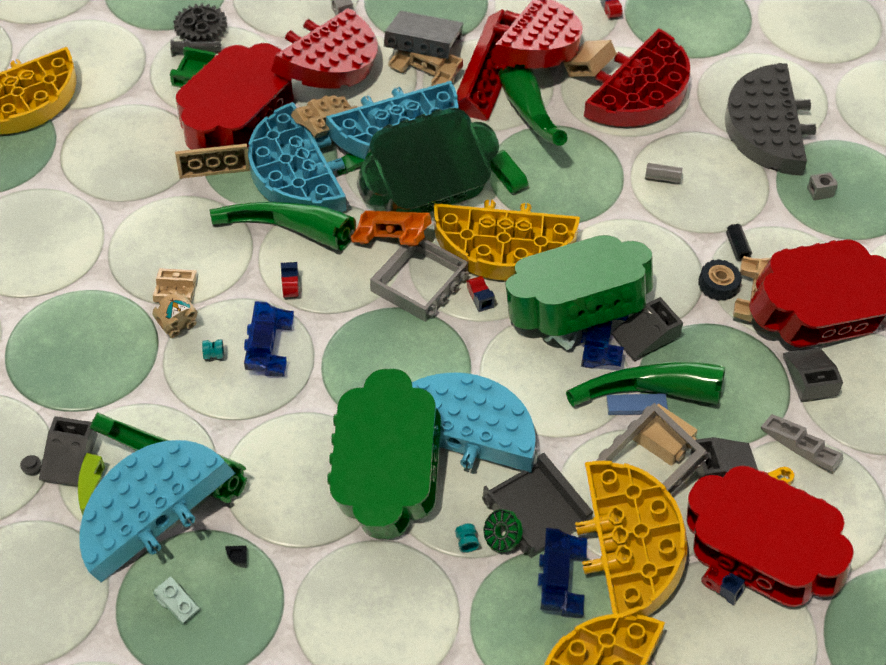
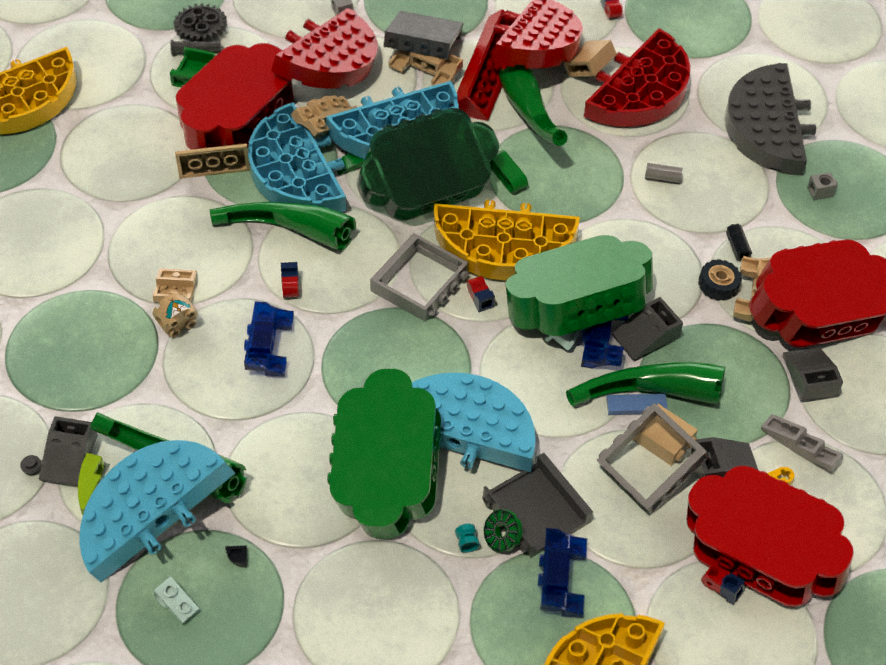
teal wheel [202,339,224,359] -> none
orange bracket [351,211,432,247] -> none
yellow brick [575,461,687,618] -> none

